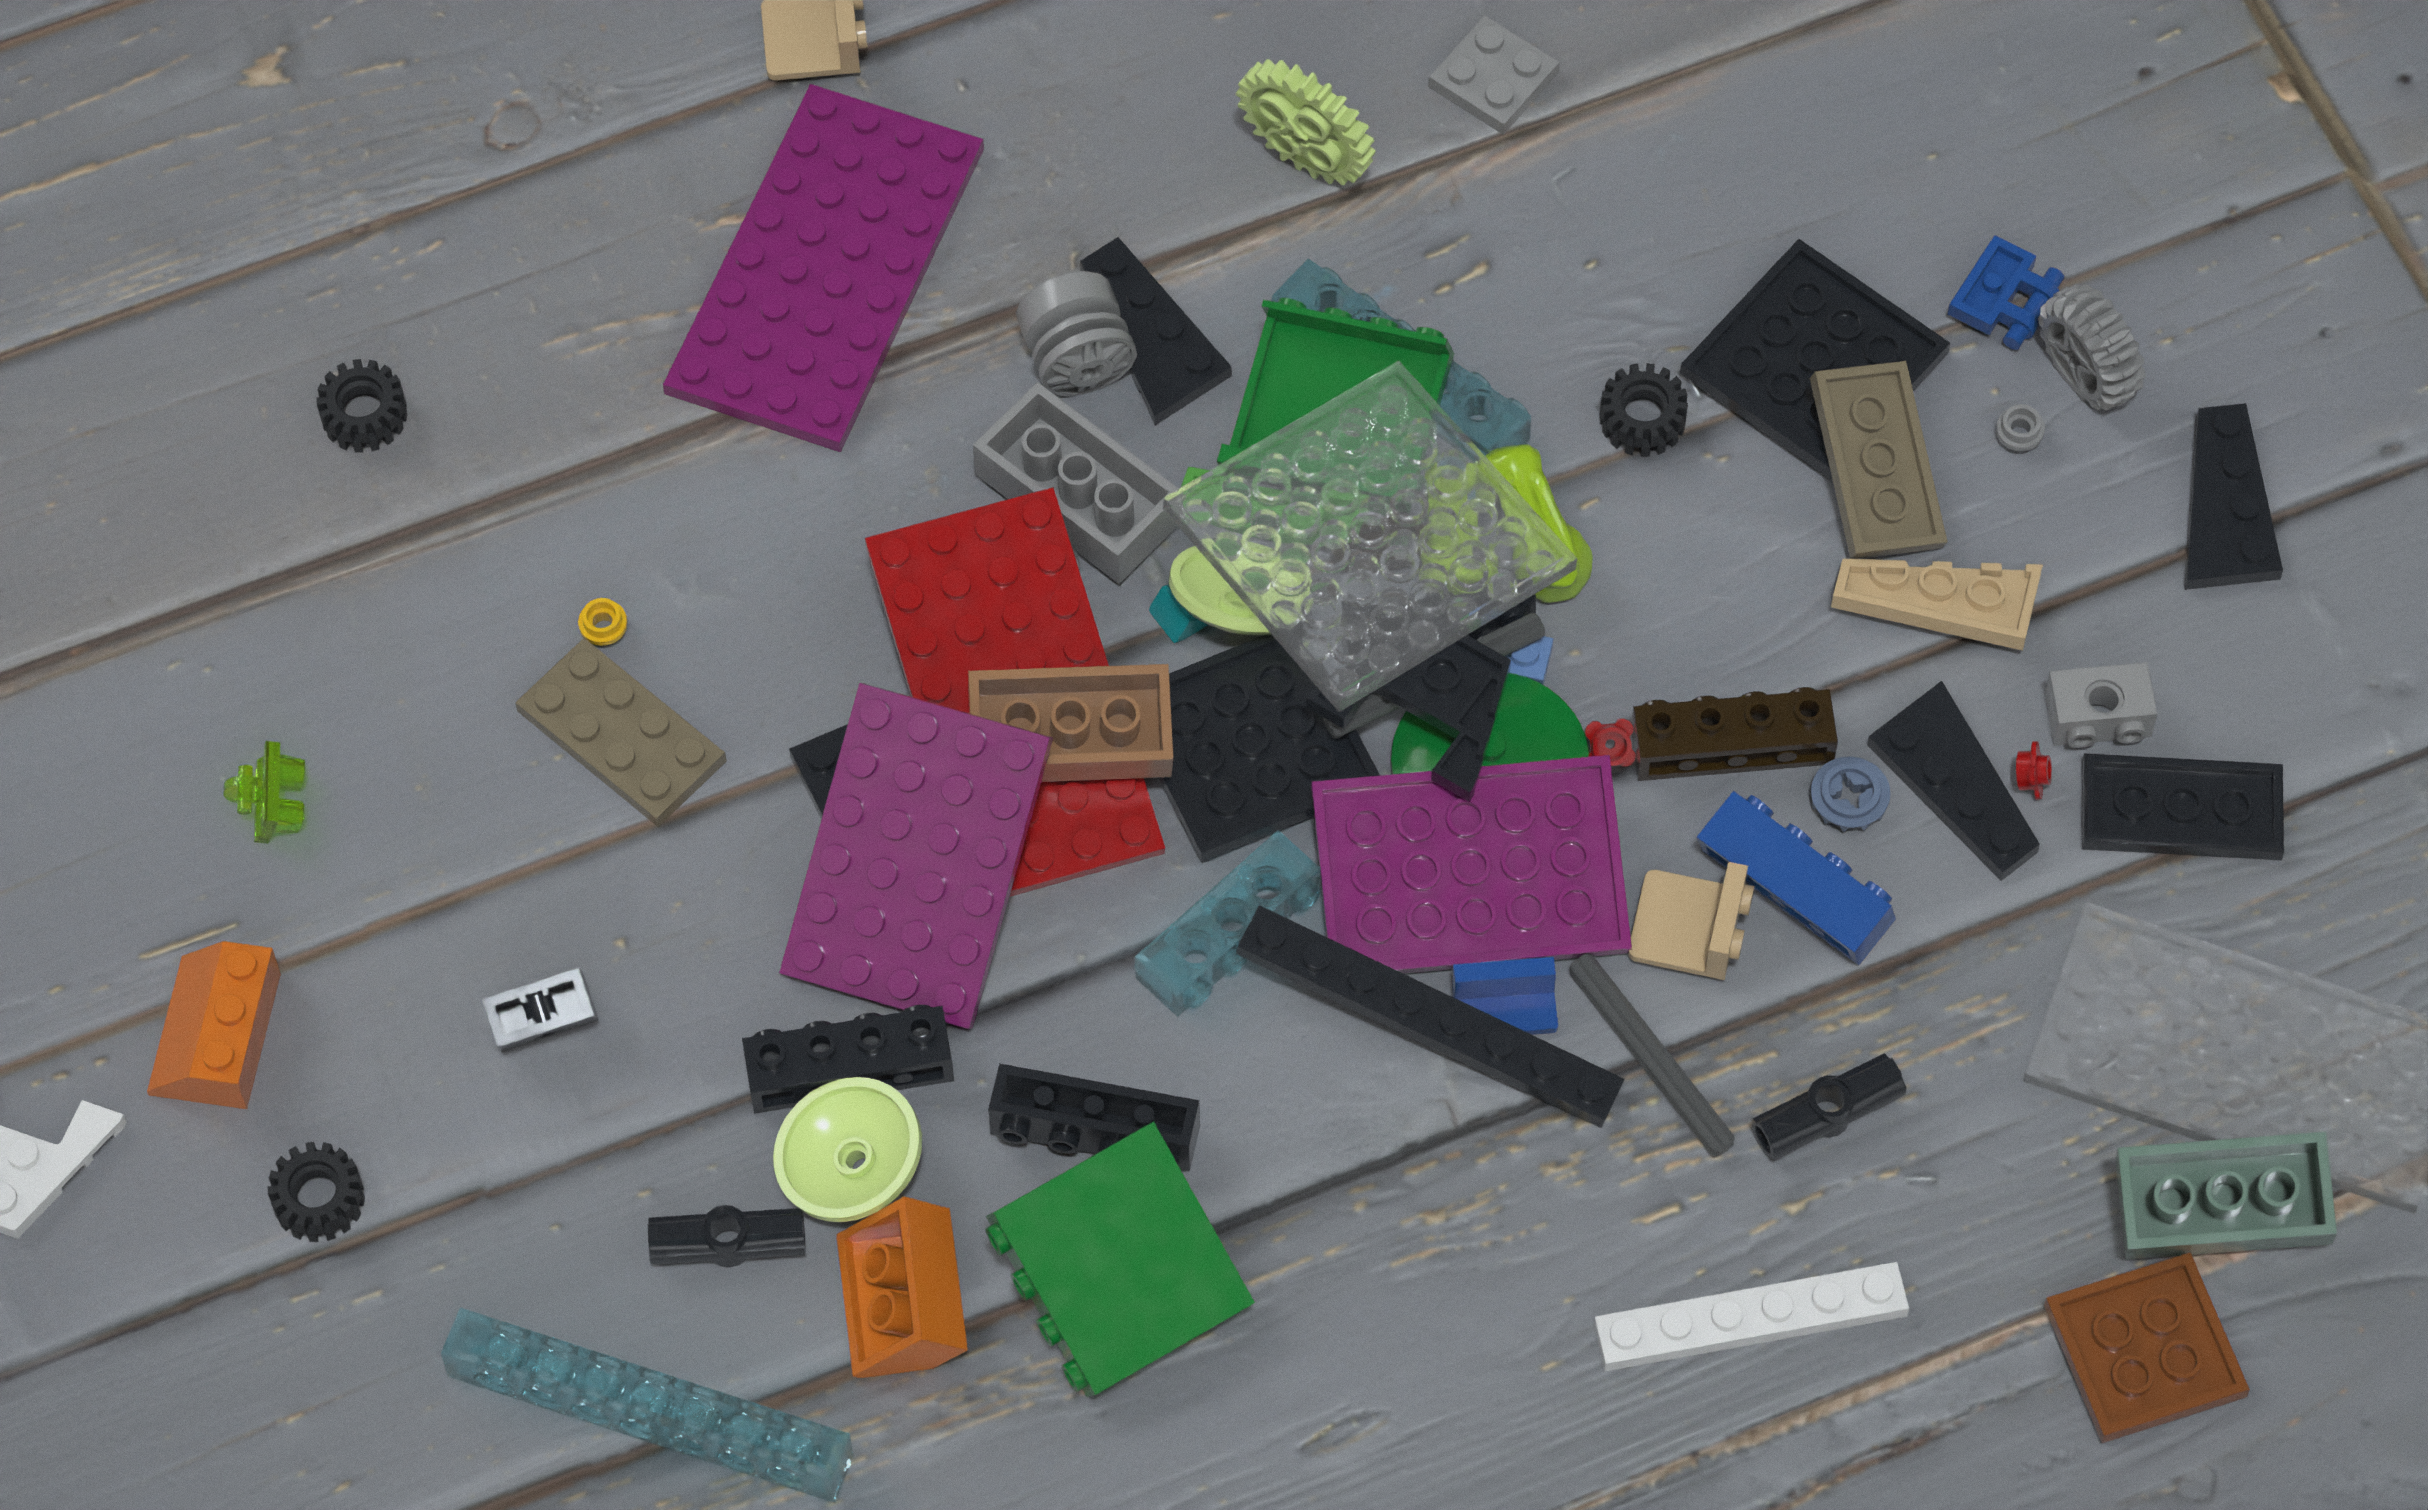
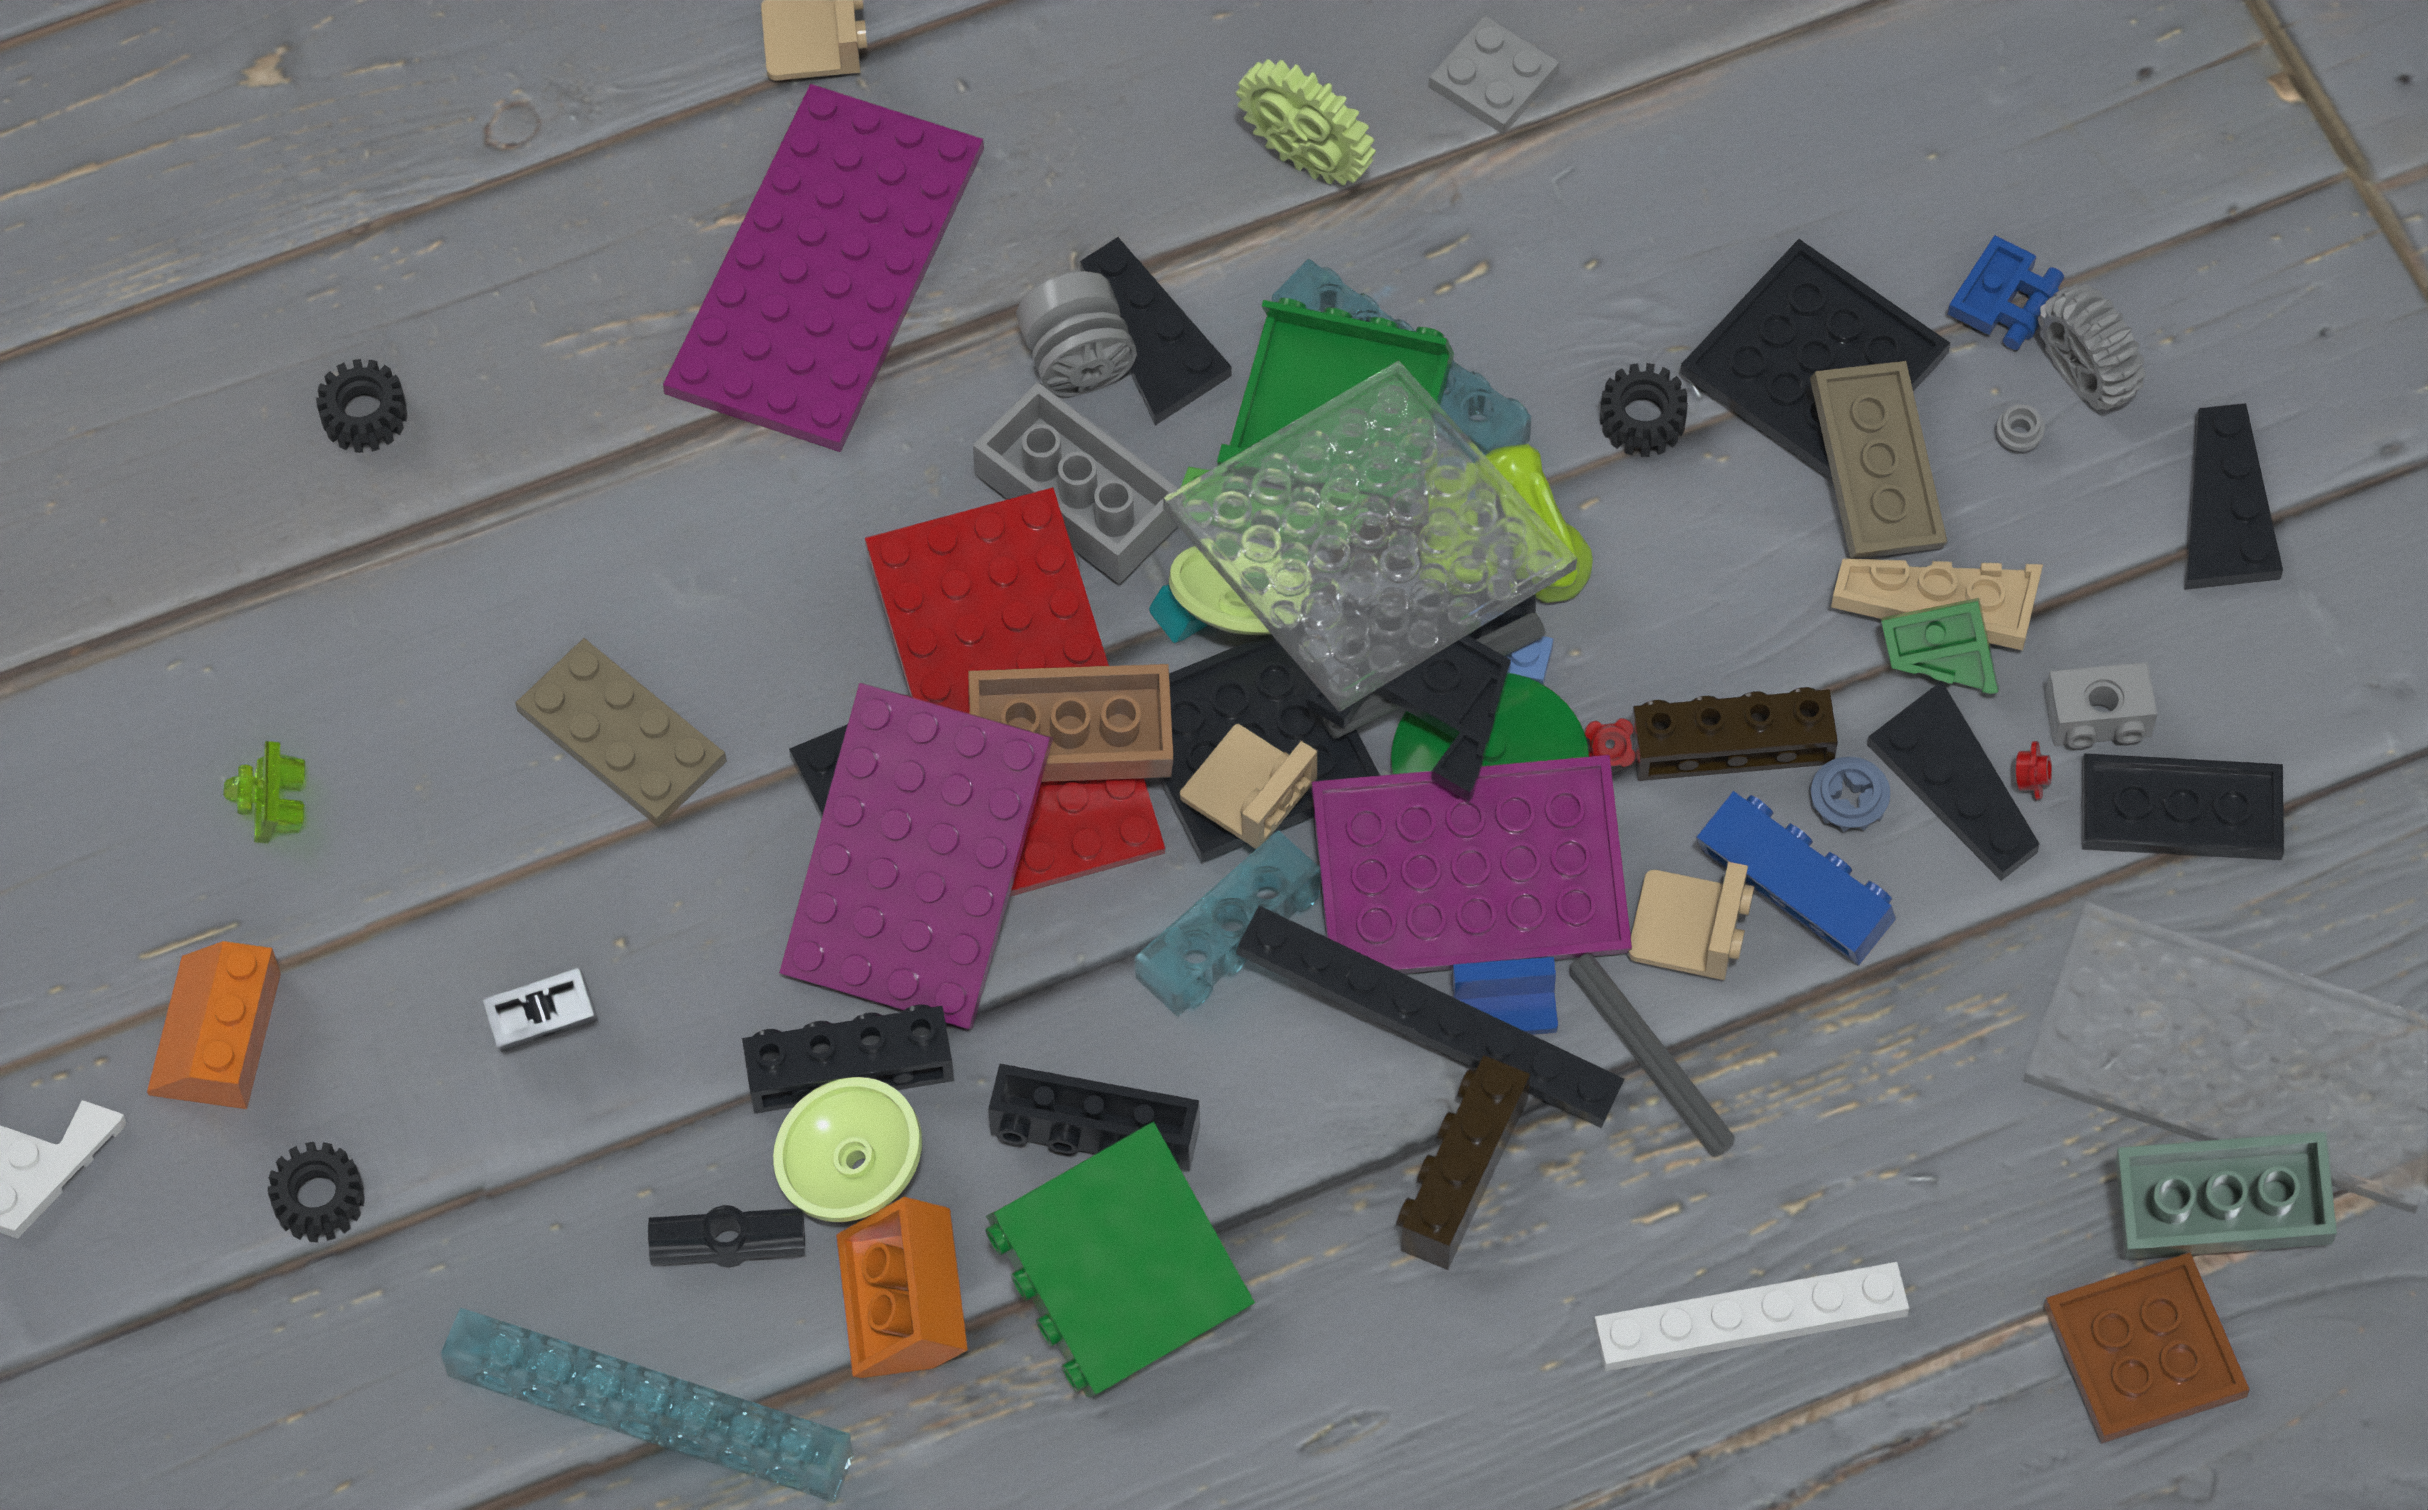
yellow plate [578,598,628,646] -> none
black piece [1751,1053,1907,1160] -> none
none -> tan bracket [1180,724,1317,851]
none -> dark brown brick [1396,1055,1530,1270]
none -> green wing [1881,598,1999,694]

